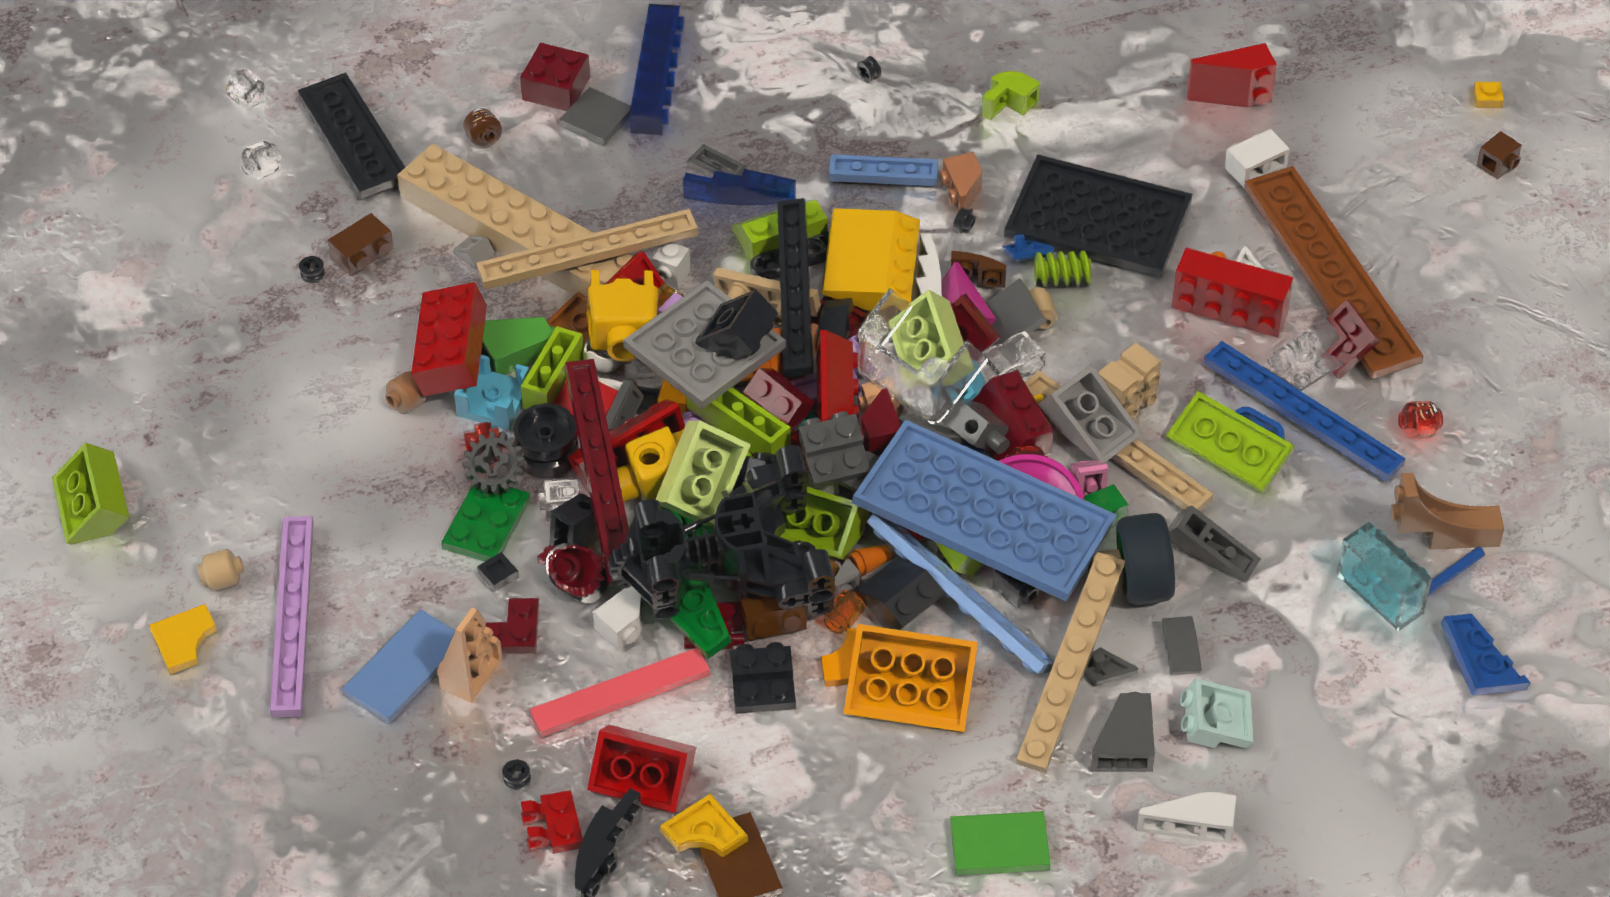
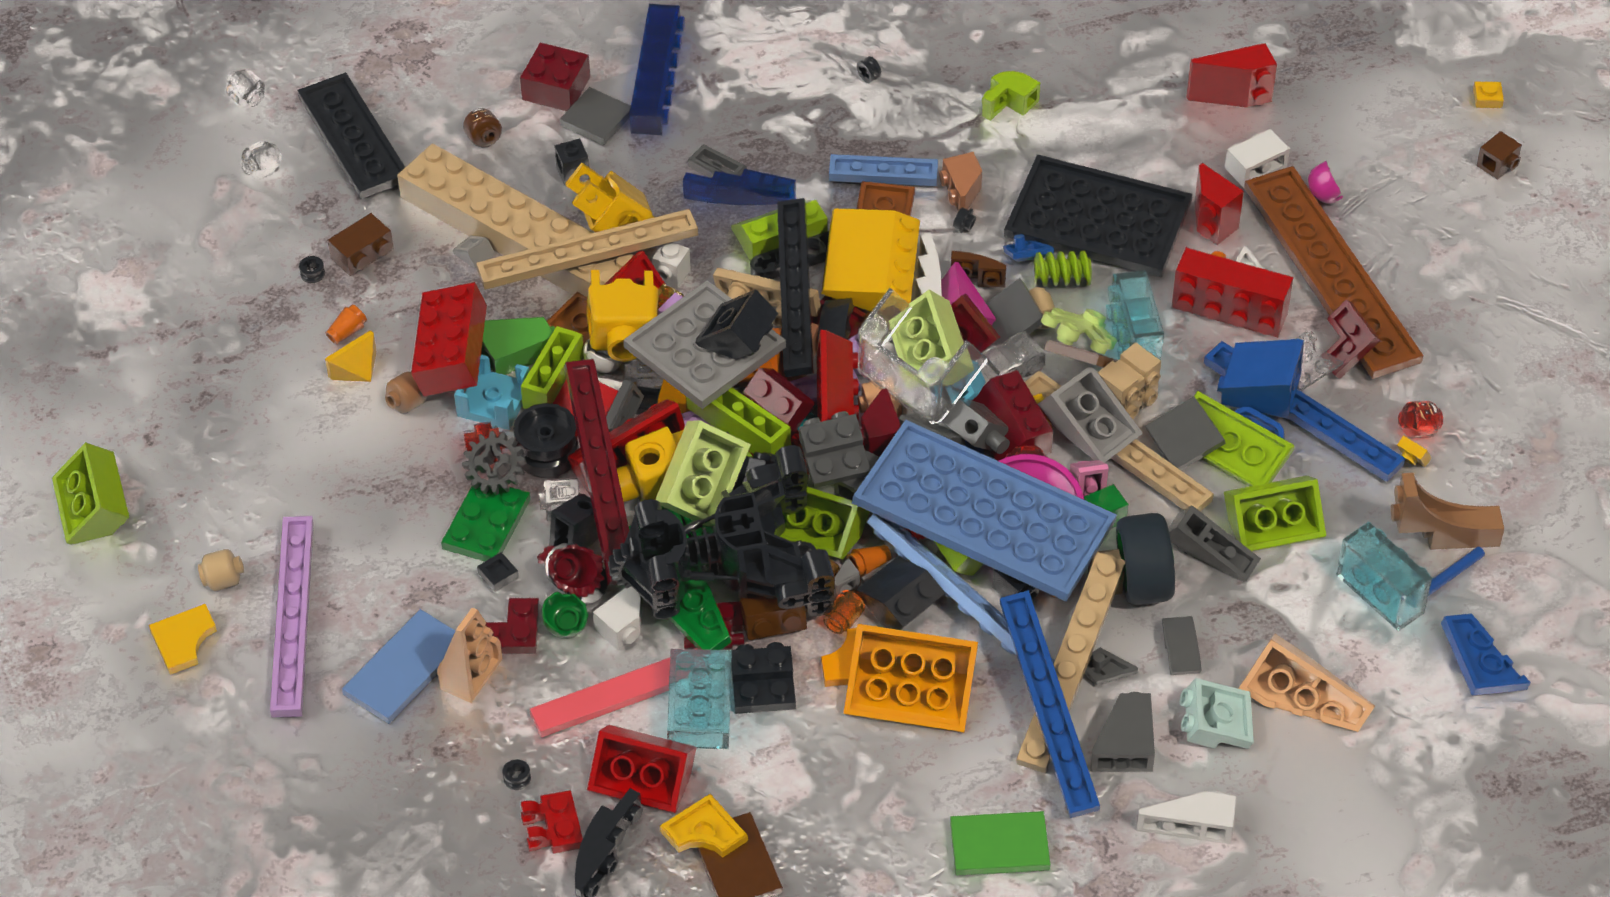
none -> orange cone [325,304,367,345]
none -> yellow slope [325,330,377,382]
none -> green hair [541,592,589,638]
none -> black brick [554,138,589,186]
none -> yellow piece [565,162,655,232]
none -> clear light blue brick [667,649,732,749]
none -> dark orange tile [857,181,915,216]
none -> blue plate [1000,590,1100,819]
none -> yellowish green plant [1041,307,1117,354]
none -> tile [1044,340,1118,368]
none -> clear light blue brick [1106,270,1164,360]
none -> dark grey tile [1145,396,1226,471]
none -> red slope [1194,163,1244,245]
none -> blue slope [1217,339,1304,419]
none -> lime slope [1224,475,1326,551]
none -> light nougat wedge [1238,634,1375,732]
none -> dark pink hair [1308,161,1343,204]
none -> yellow plate [1397,435,1431,467]

